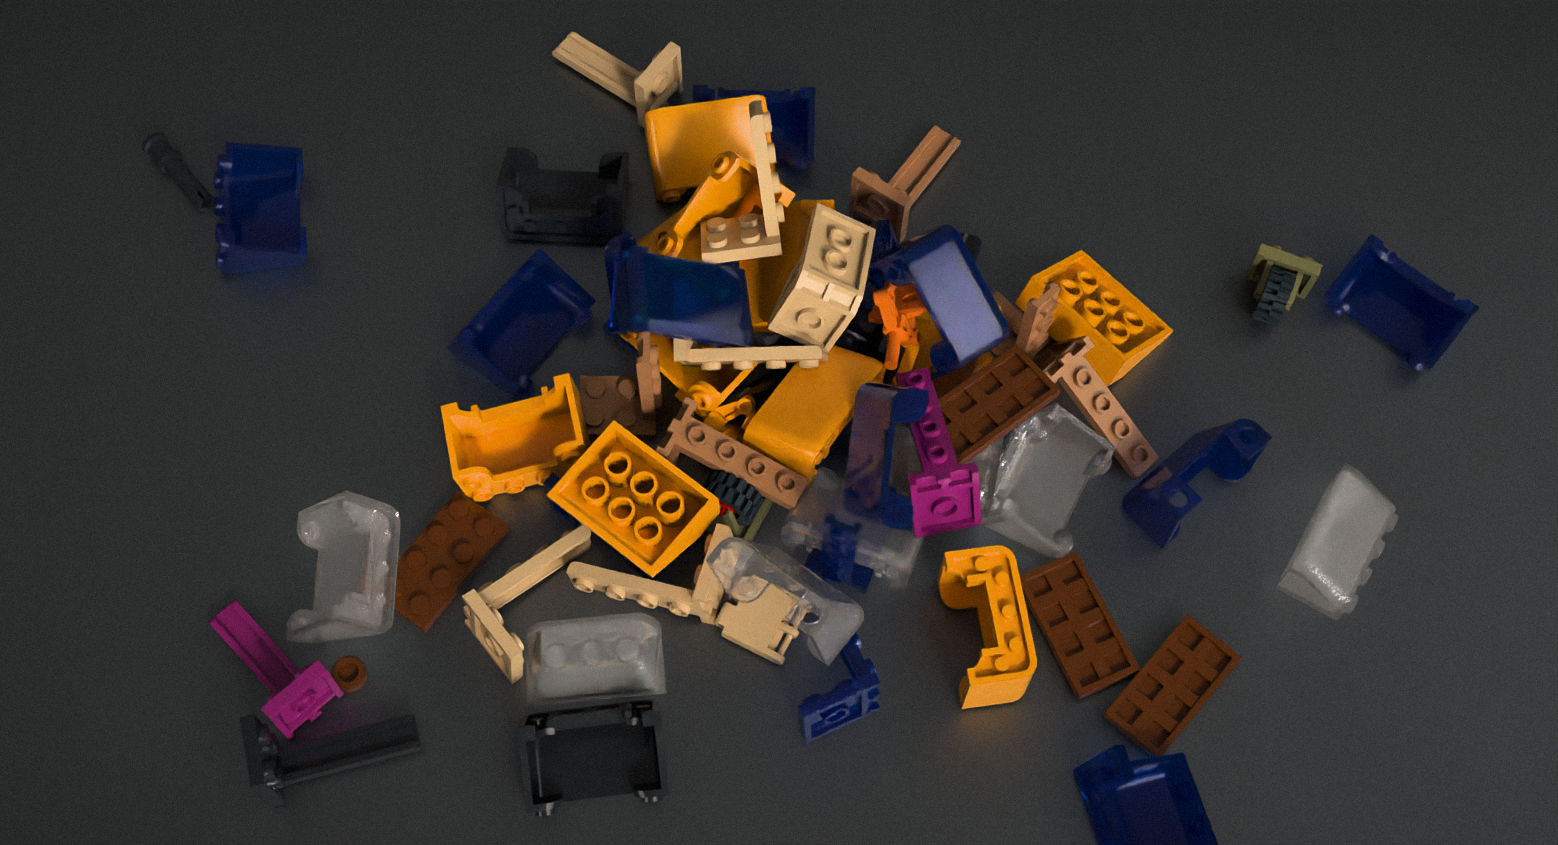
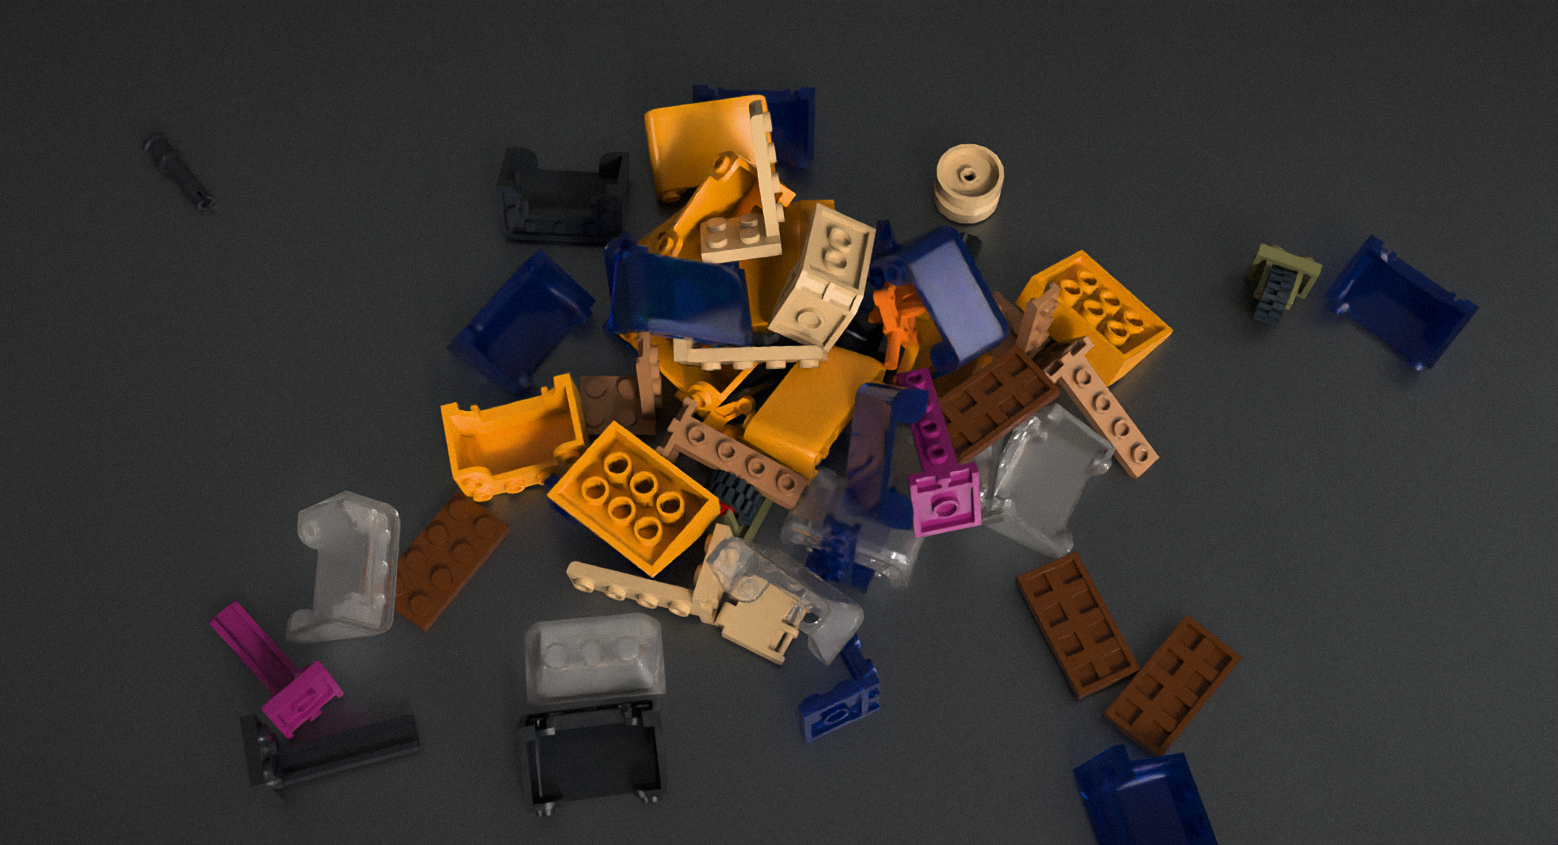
clear blue windscreen [214,142,307,275] -> none
reddish brown tile [331,656,368,693] -> none
tan bracket [462,524,591,684] -> none
tan bracket [552,31,683,128] -> none
medium nougat bracket [848,125,961,245] -> none
light orange windscreen [937,545,1037,709] -> none
clear blue windscreen [1122,418,1273,549] -> none
clear windscreen [1276,462,1399,621] -> none
none -> tan wheel [933,144,1004,224]

